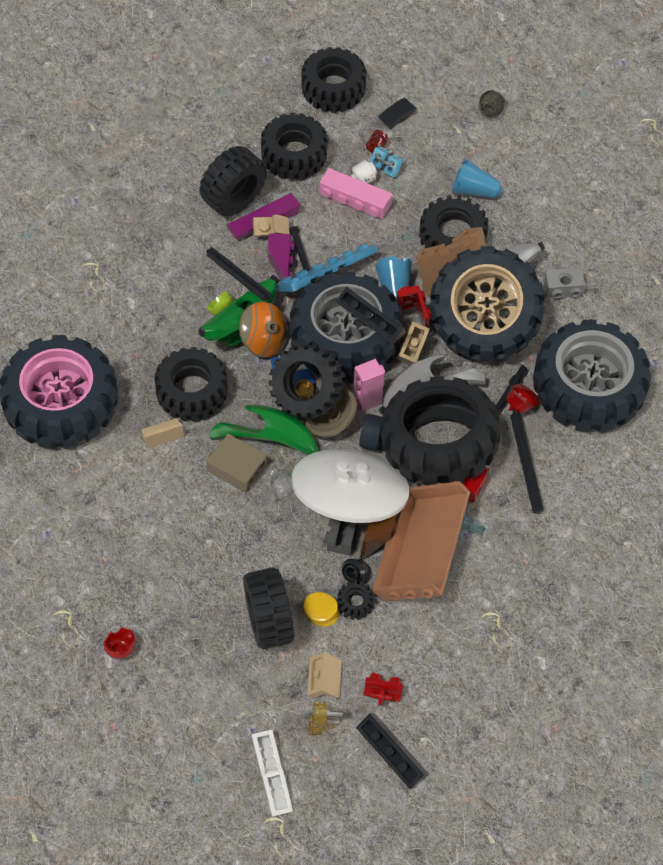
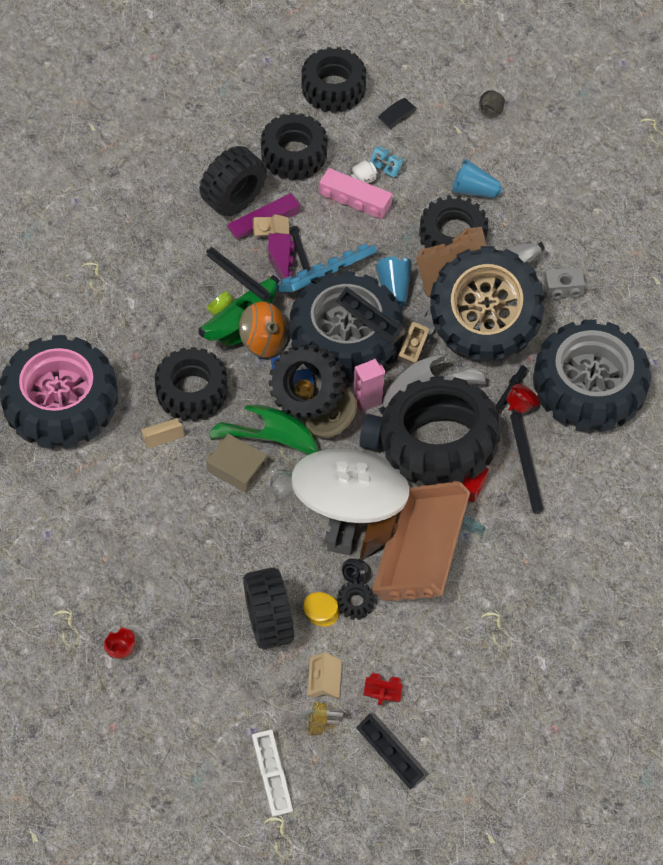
clear red wheel [366,130,388,153] -> none
red bracket [397,285,432,328] -> none

